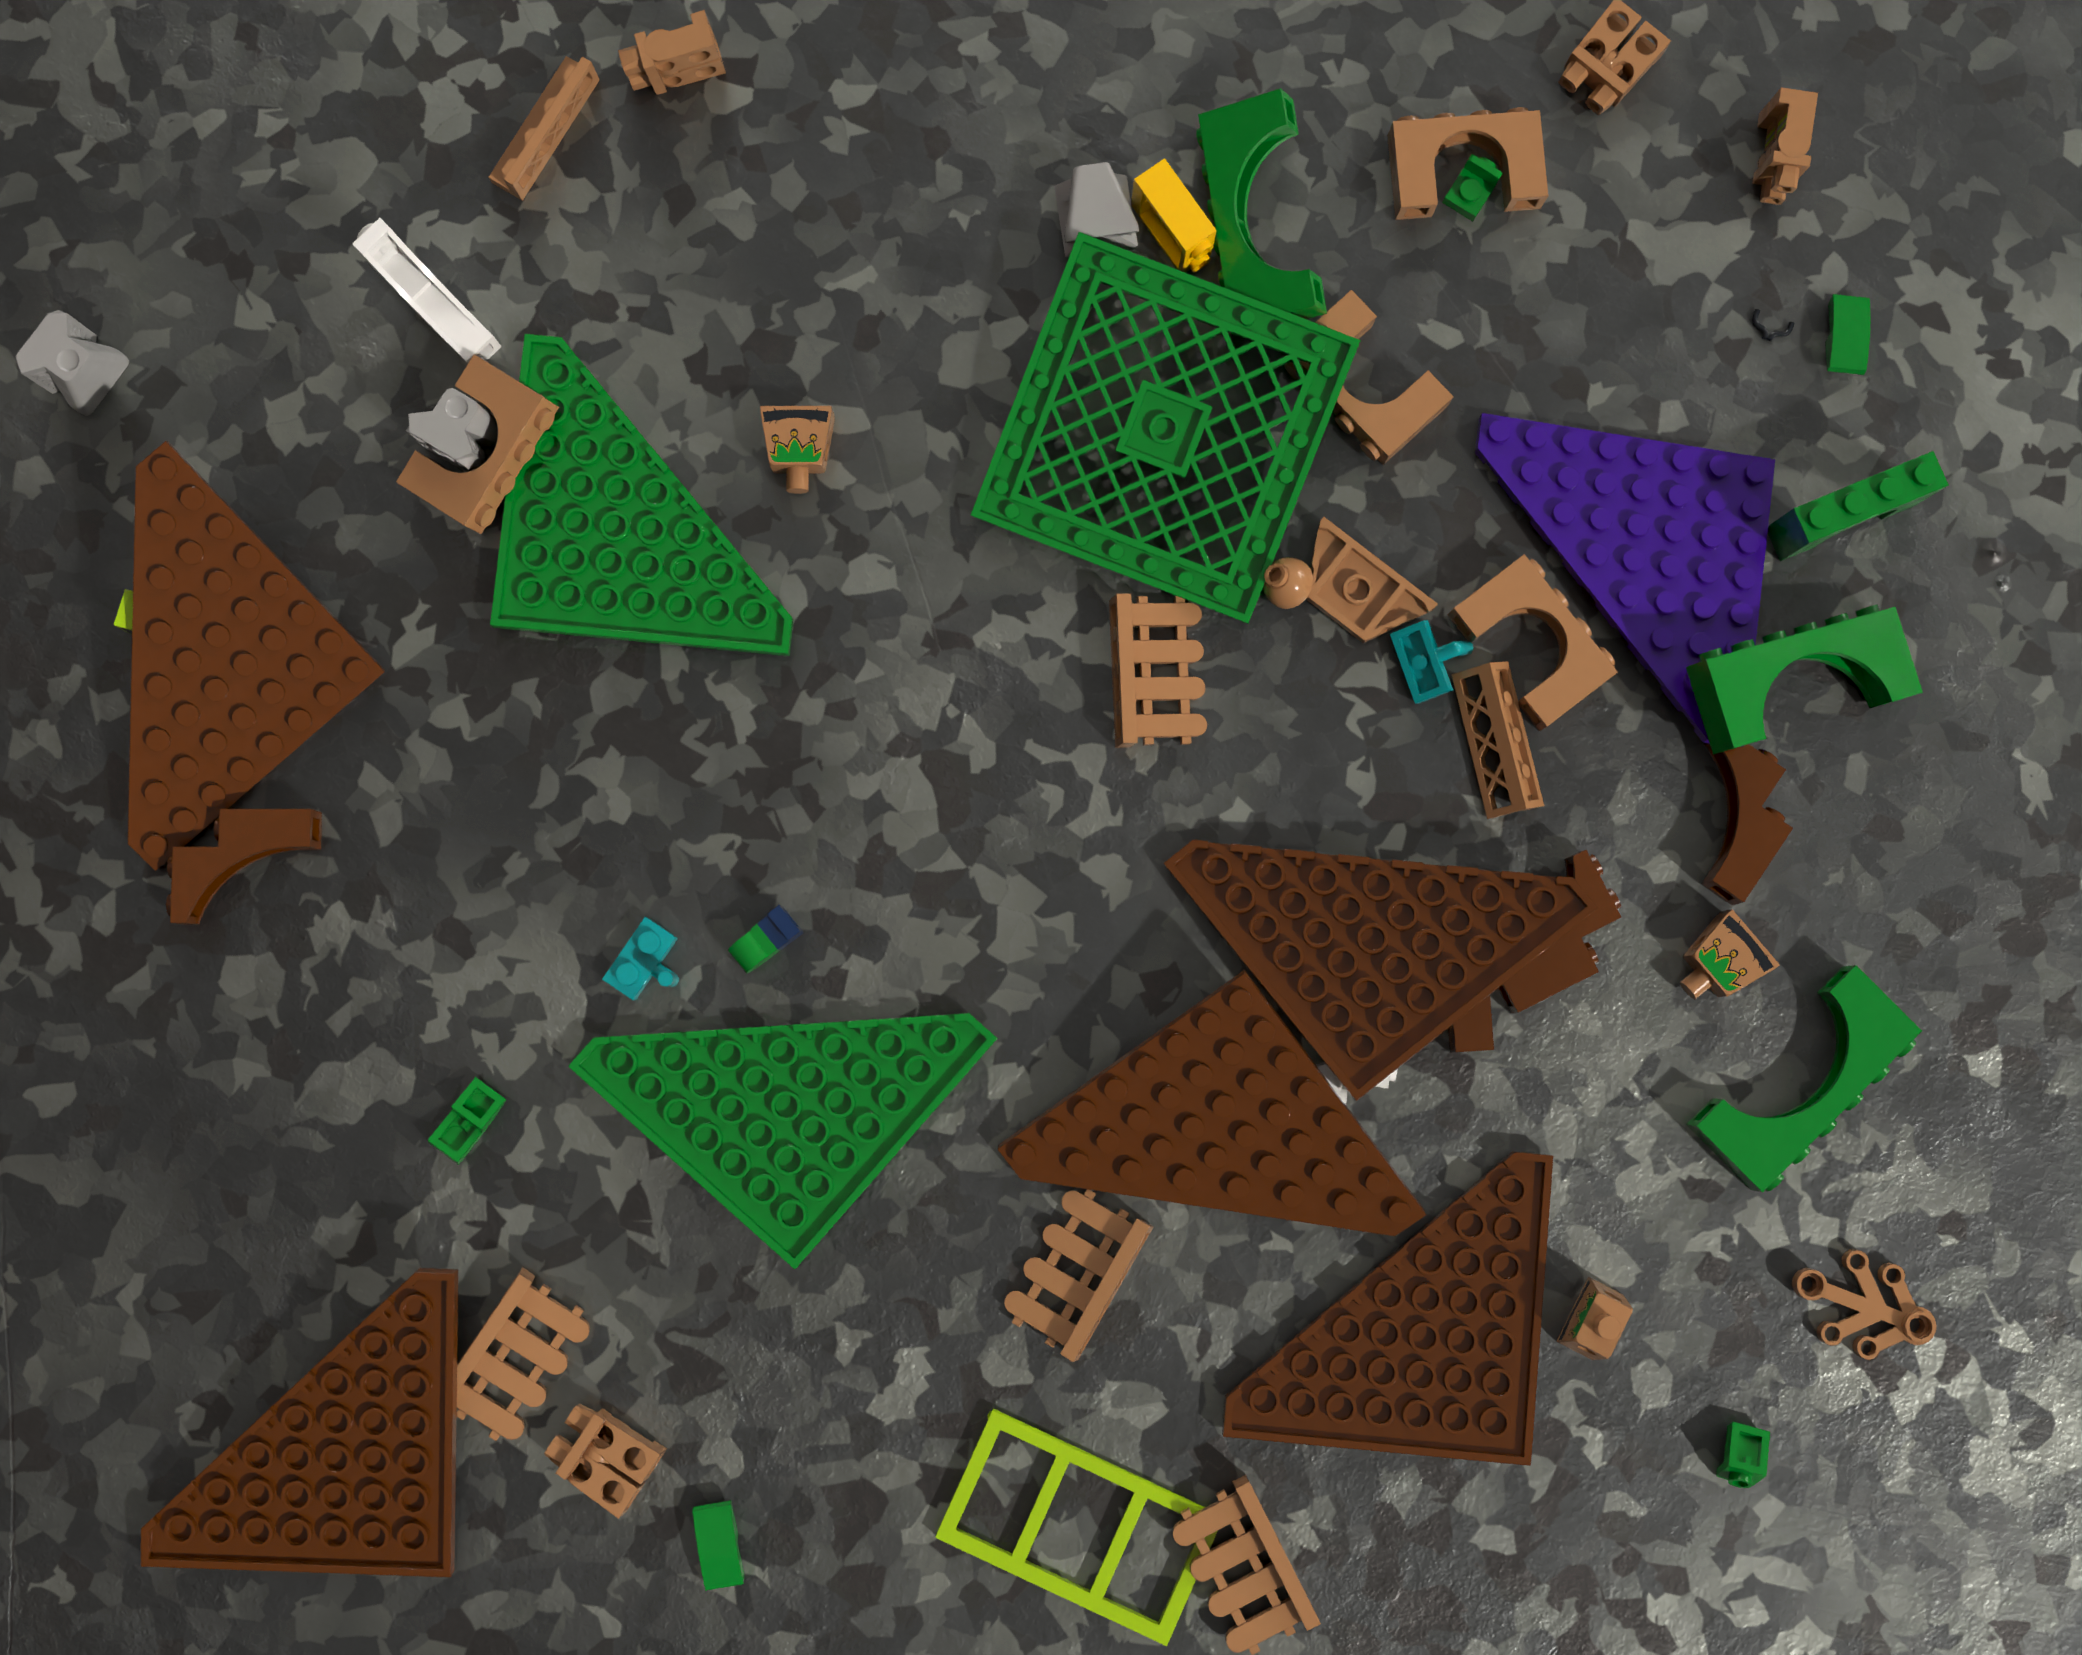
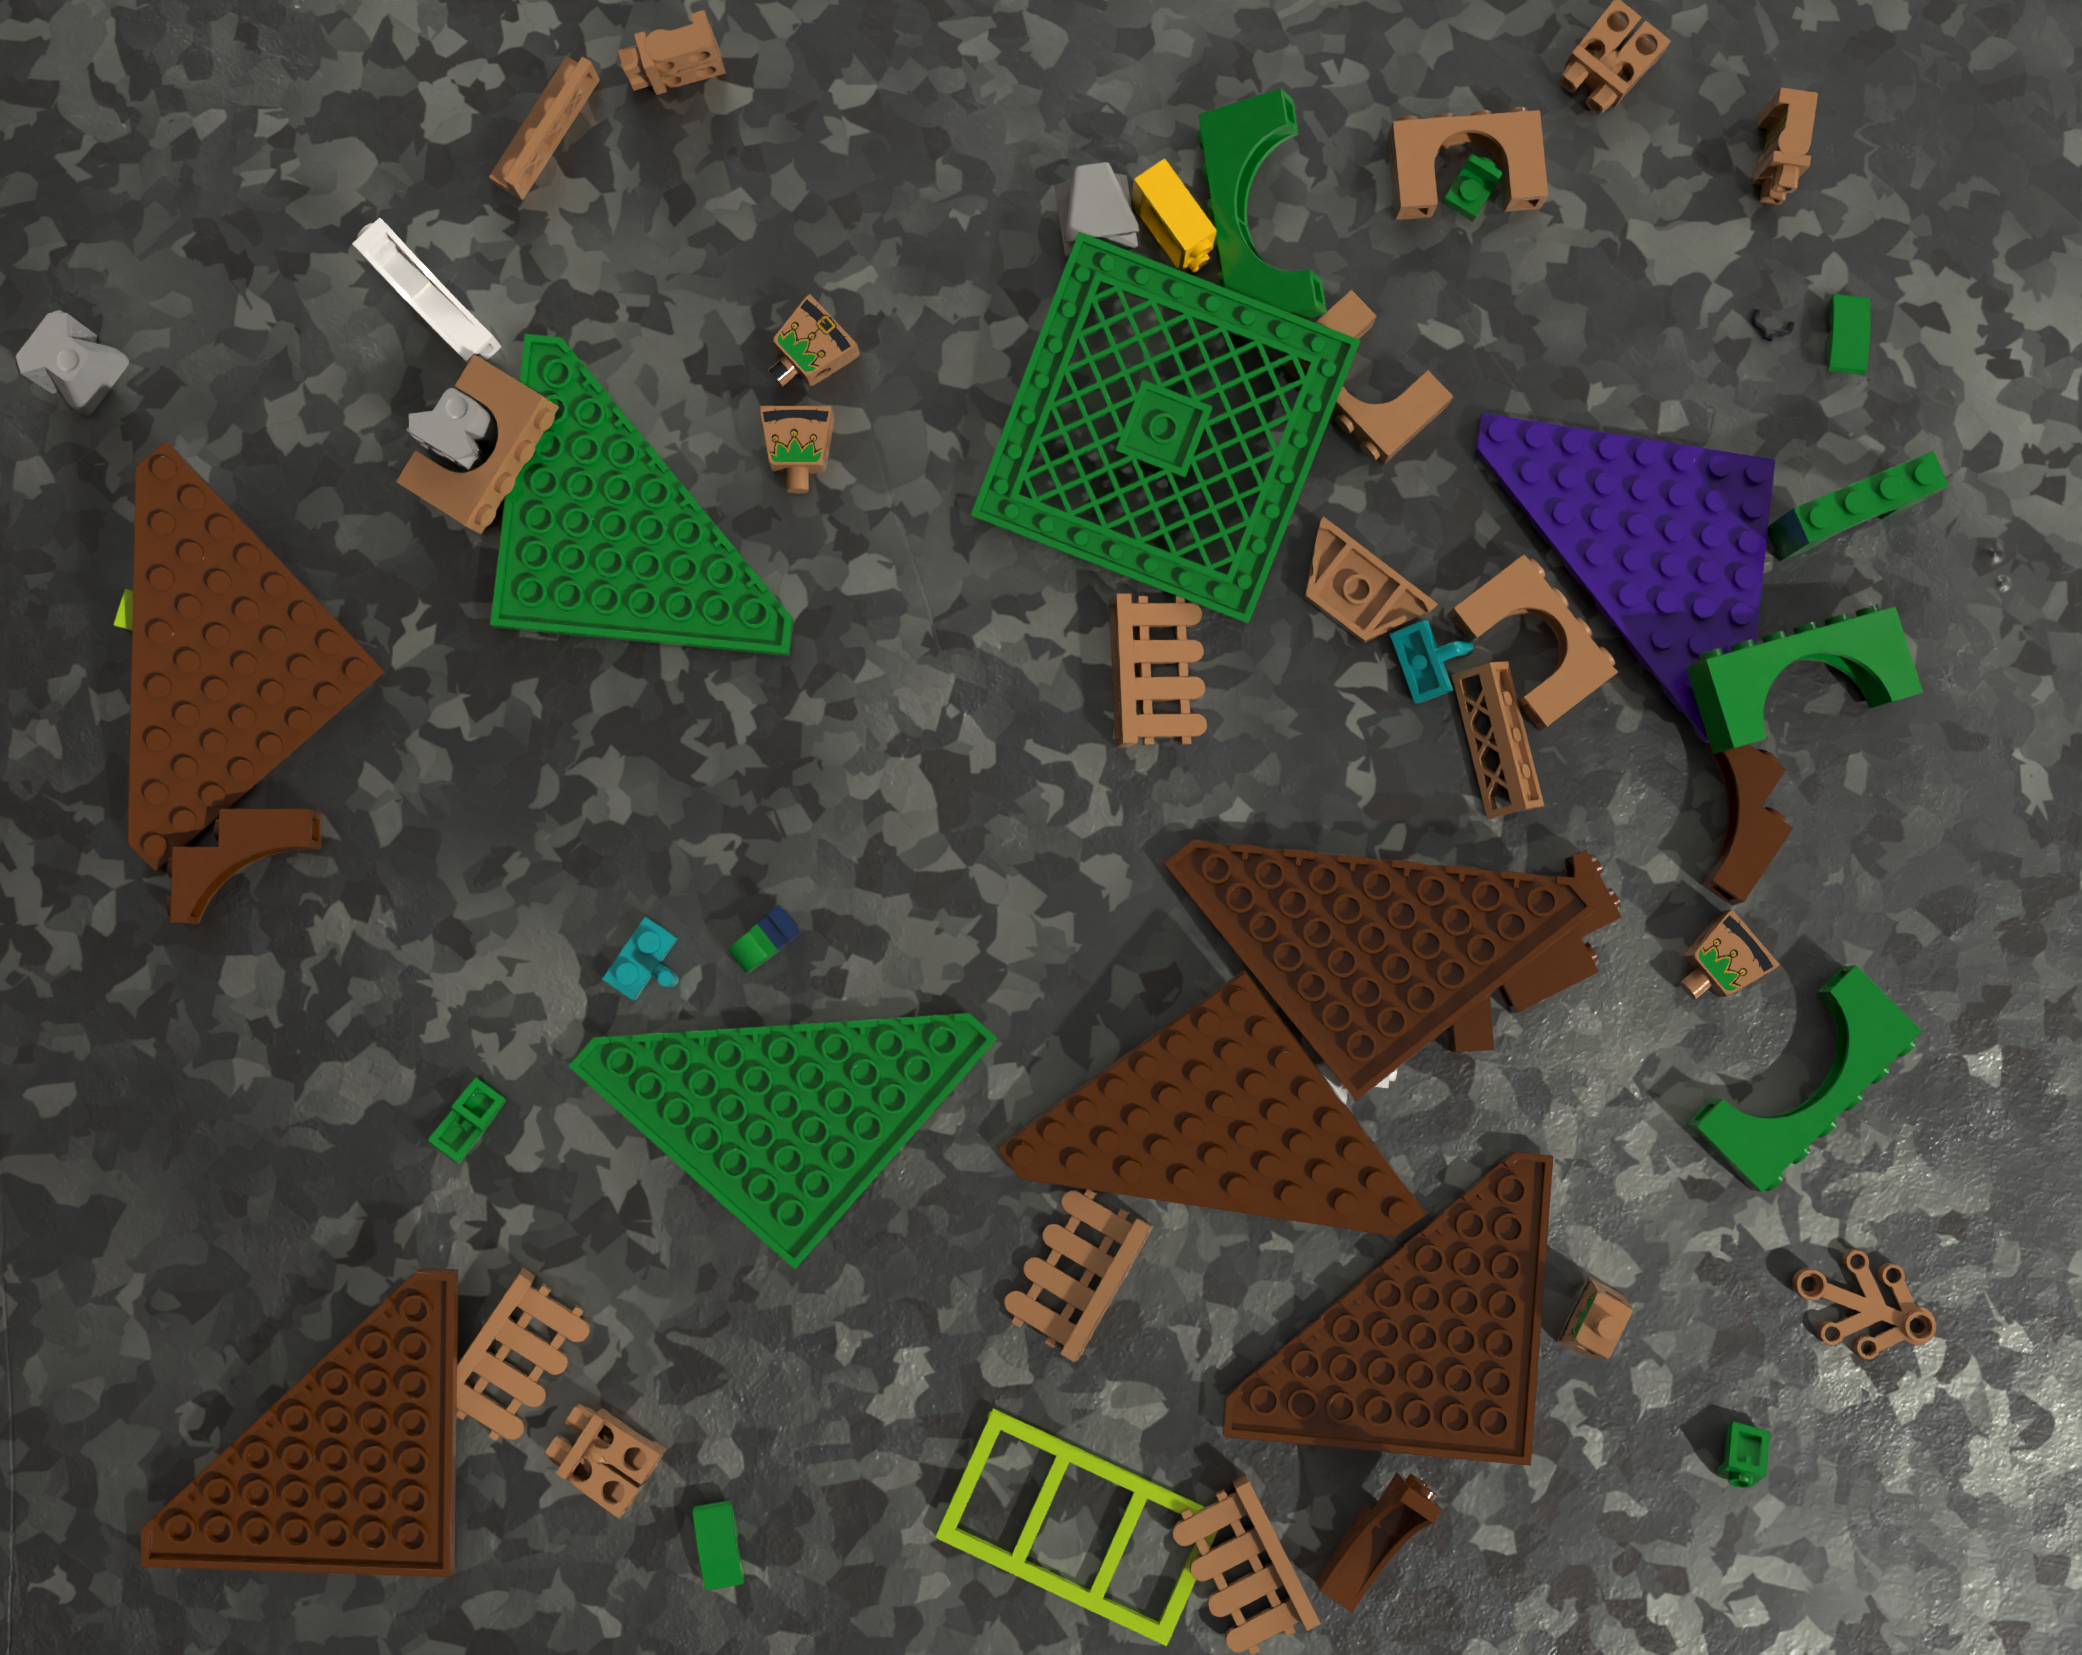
medium nougat brick [1263,557,1313,609] -> none
none -> torso [767,294,860,387]
none -> reddish brown arch [1315,1472,1442,1613]

